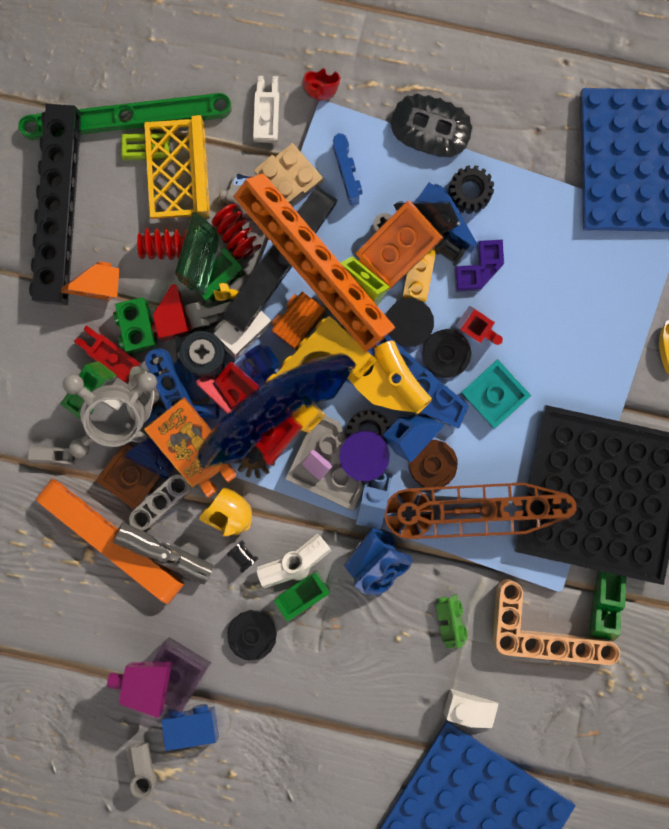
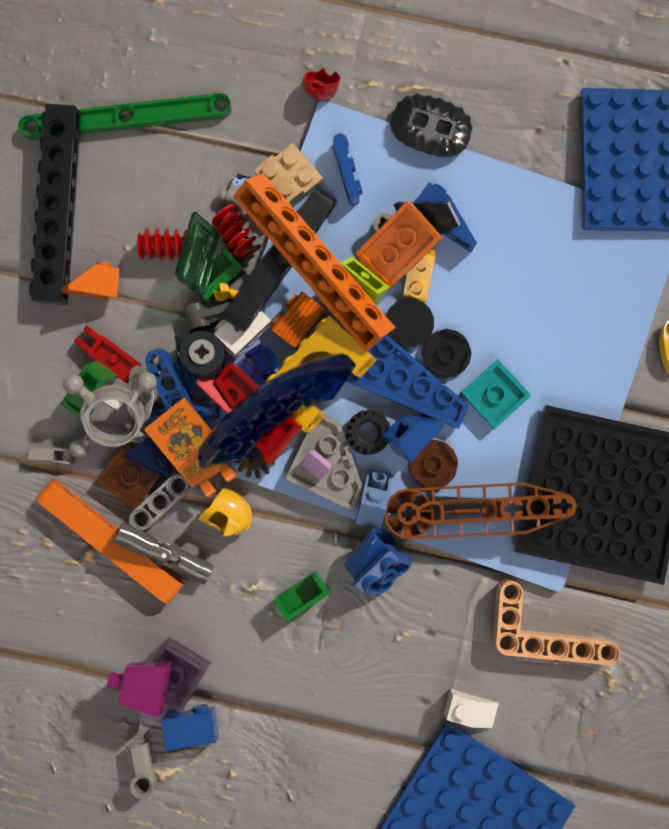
green brick [113,297,159,355] -> none
lime tile [121,133,171,160] -> none
yellow fence [144,115,210,219] -> none
red slope [151,284,190,342] -> none
black bush [226,540,259,573] -> none
black tile [227,610,277,661] -> none
white hinge [253,76,280,143] -> none
white piece [257,533,332,589] -> none
dark purple tile [339,431,390,481] -> none
yellow pin [346,341,432,414] -> none
black bush [435,235,467,266] -> none
bright green hinge [435,594,468,649] -> none
black tyre [448,165,494,214] -> none
dark purple tile [454,239,504,292] -> none
red brick [455,306,503,345] -> none
green slope [589,571,626,641] -> none

